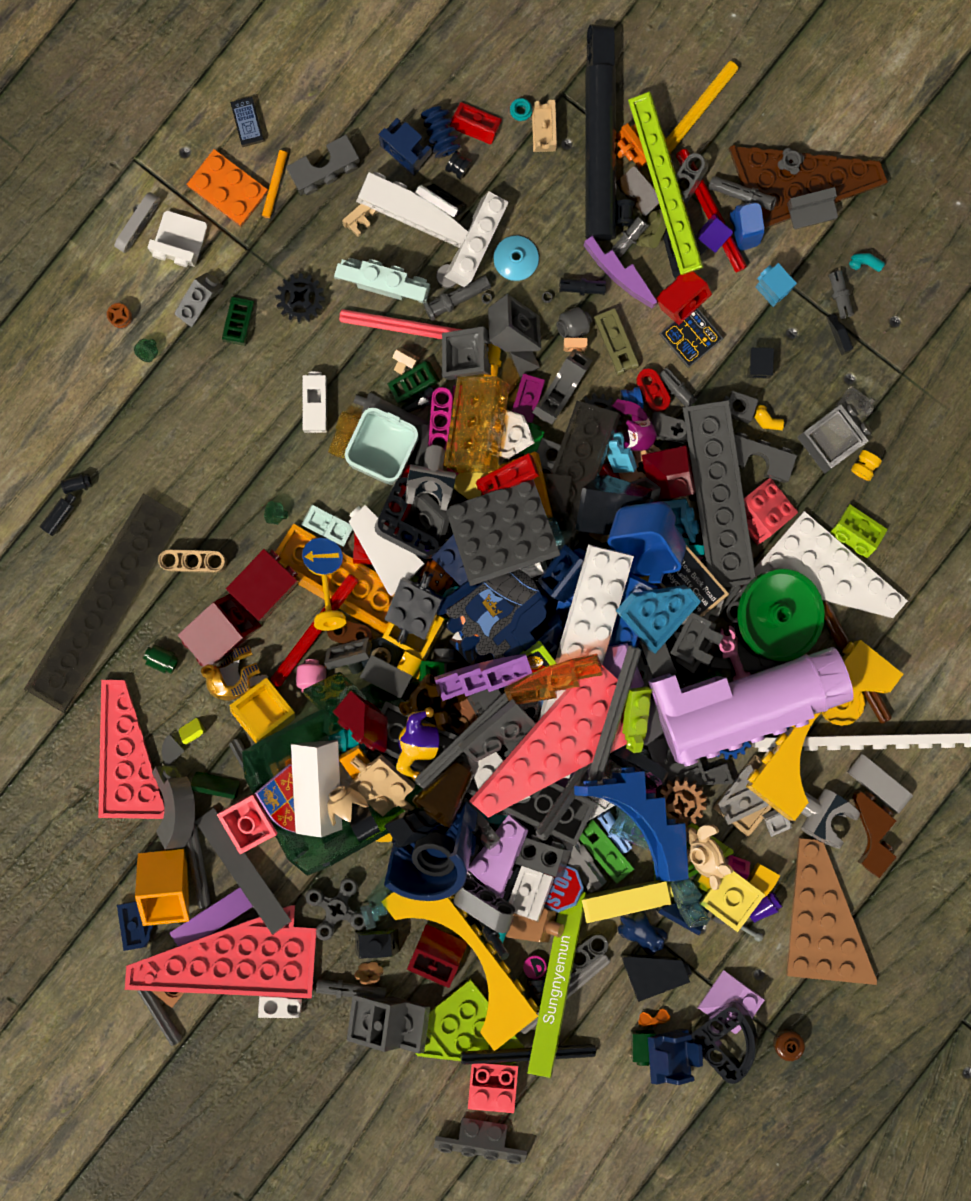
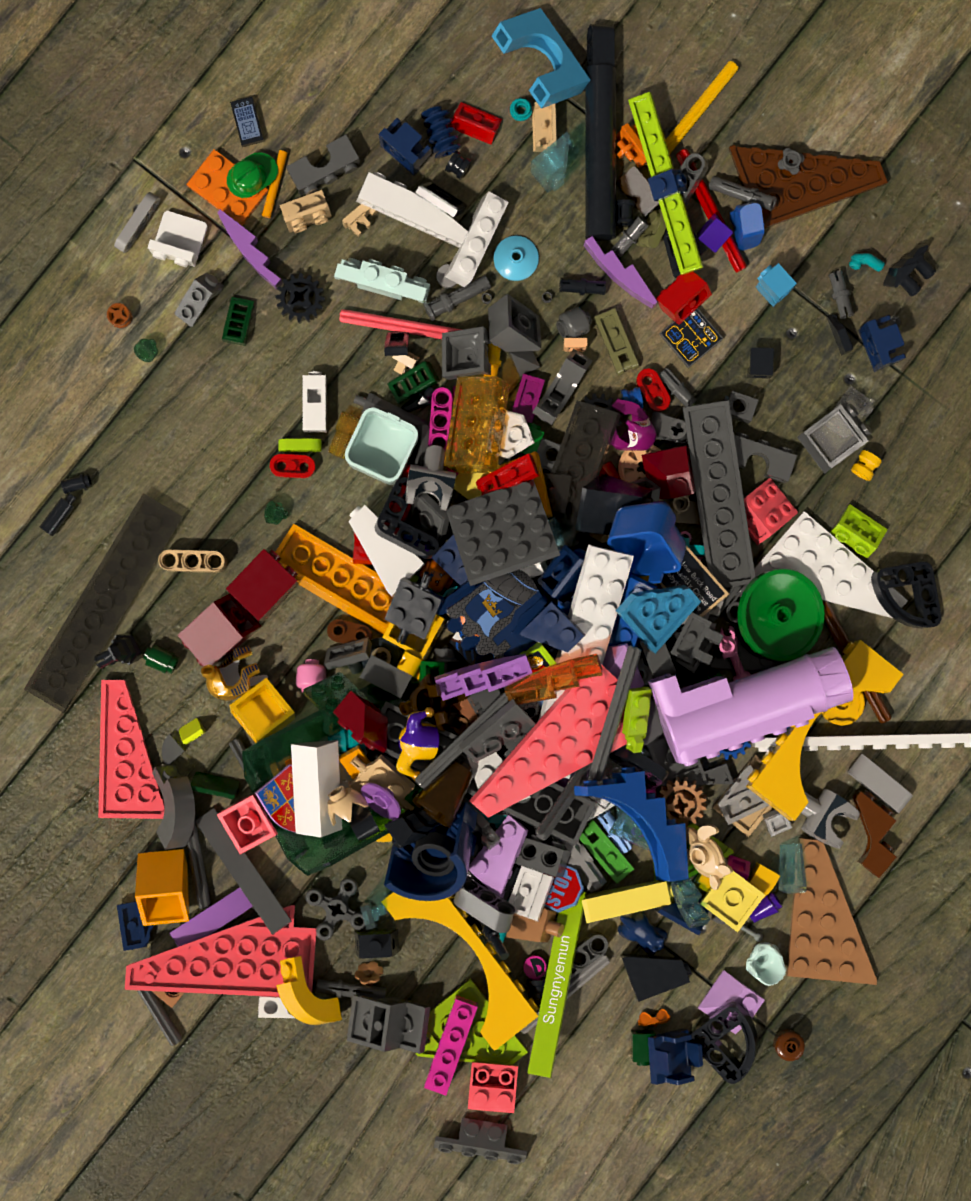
red axle [270,574,359,687] -> none
light aqua slope [301,505,353,547] -> none
piece [302,538,346,631] -> none
dark red slope [407,924,468,988] -> none
black axle [460,1044,596,1065] -> none
medium azure plate [607,433,637,473] -> none
dark azure bracket [663,499,700,543] -> none
yellow arm [754,405,784,430] -> none
dark grey panel [787,187,838,230] -> none
none -> black connector [94,633,143,669]
none -> medium lavender slope [217,209,283,290]
none -> green piece [227,153,278,198]
none -> red plate [270,454,316,479]
none -> yellow arch [277,956,342,1025]
none -> lime beam [278,438,322,452]
none -> tan bracket [280,190,332,233]
none -> medium lavender dish [361,783,401,819]
none -> black tile [384,332,410,356]
none -> dark pink brick [424,995,478,1096]
none -> dark azure arch [492,8,590,109]
none -> dark blue wing [519,601,586,652]
none -> clear light blue slope [530,132,570,193]
none -> dark blue bracket [648,169,687,201]
none -> light aqua hair [746,942,786,986]
none -> clear light blue slope [779,843,806,894]
none -> dark blue panel [858,315,906,372]
none -> black beam [871,562,942,628]
none -> black connector [883,244,936,297]

